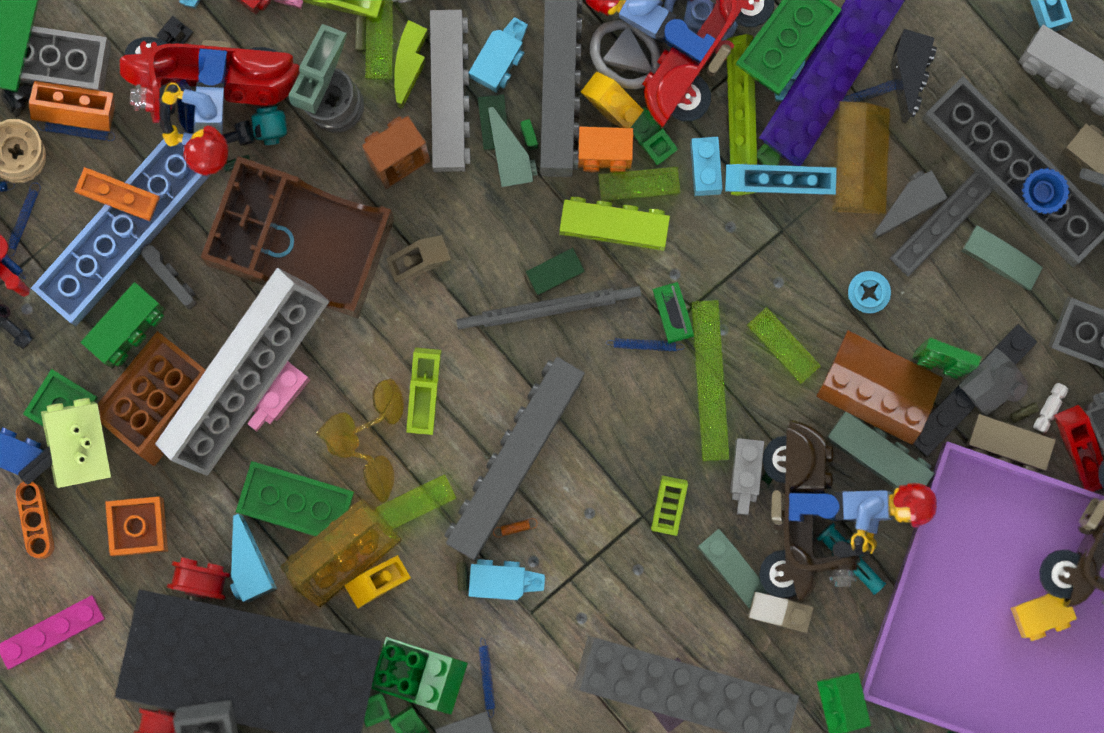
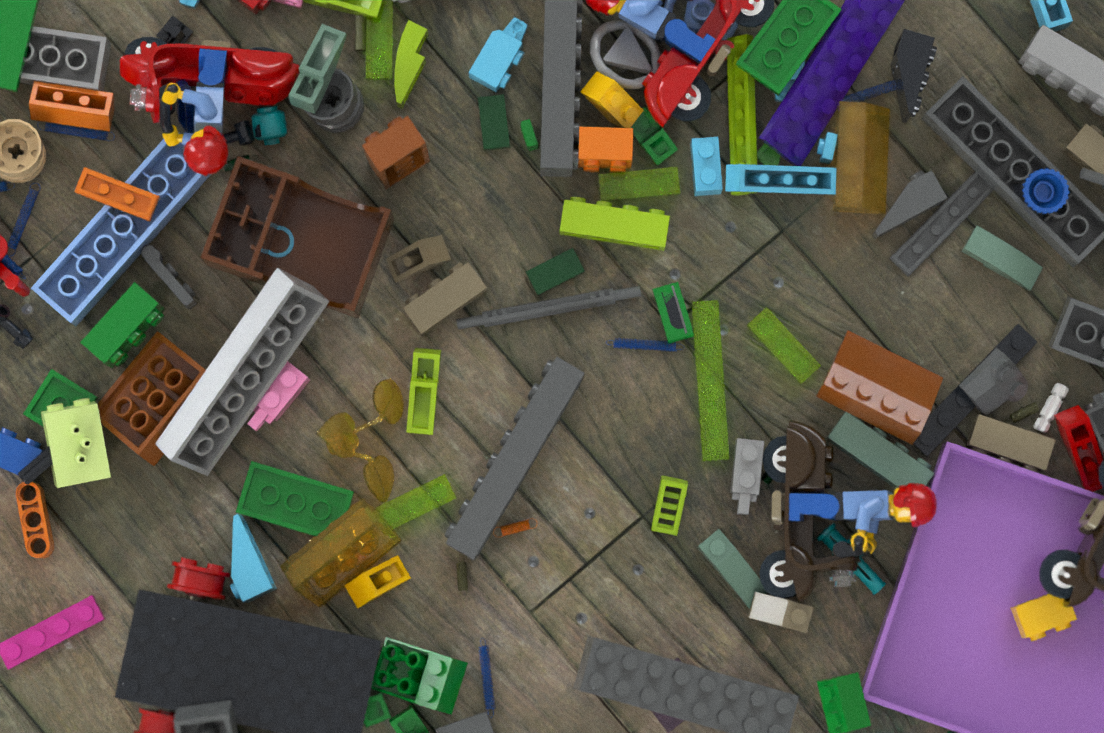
black brick [1,83,32,117] -> none
orange brick [105,496,168,557] -> none
light grey brick [430,10,470,172] -> none
medium azure hinge [469,559,545,600] -> none
sand green slope [488,107,537,187] -> none
medium azure gear [848,271,891,313] -> none
green plate [912,338,982,379] -> none
none -> dark tan brick [403,262,487,337]
none -> medium azure plate [816,132,838,164]

